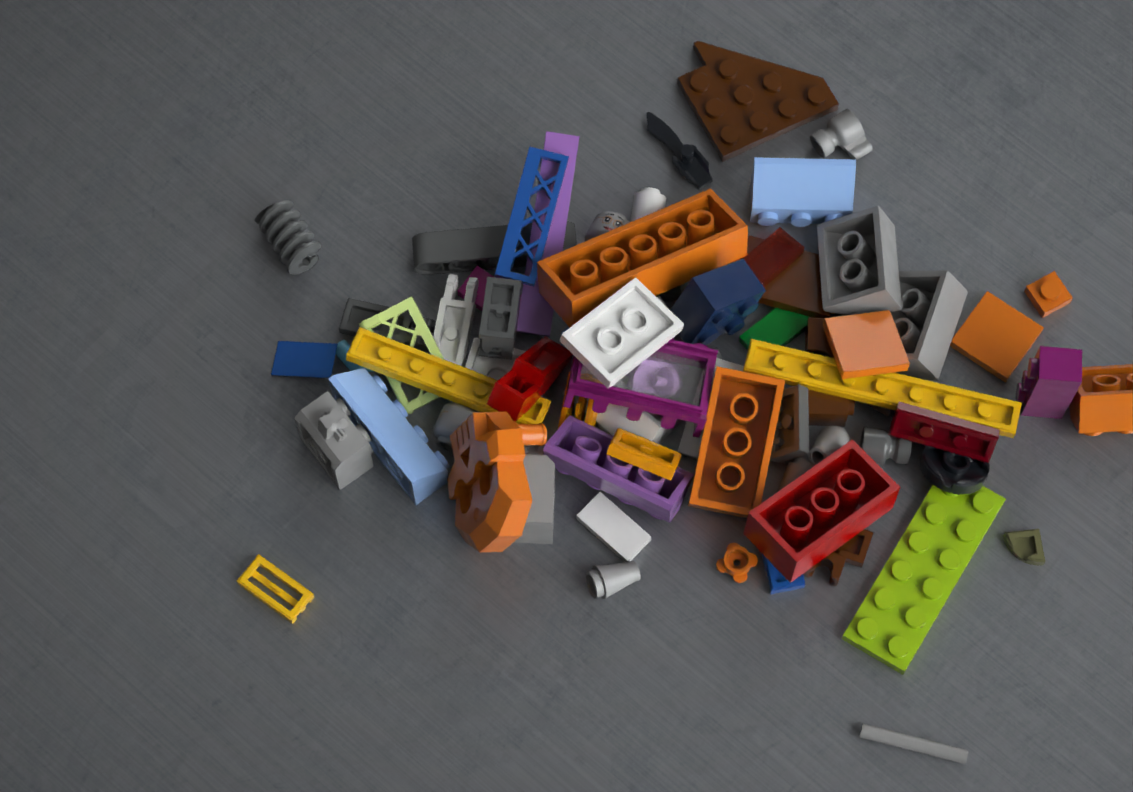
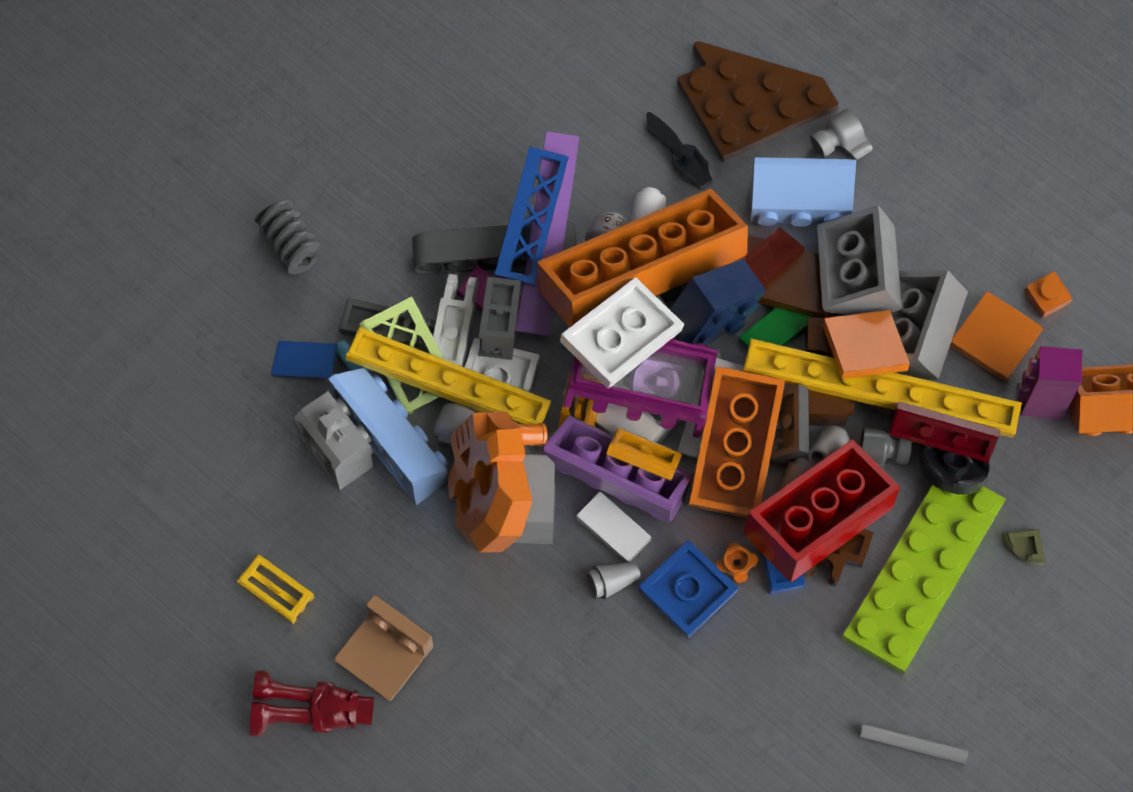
red slope [487,336,573,421] -> none
none -> dark red piece [249,670,374,737]
none -> medium nougat bracket [335,595,434,701]
none -> blue plate [638,540,738,639]

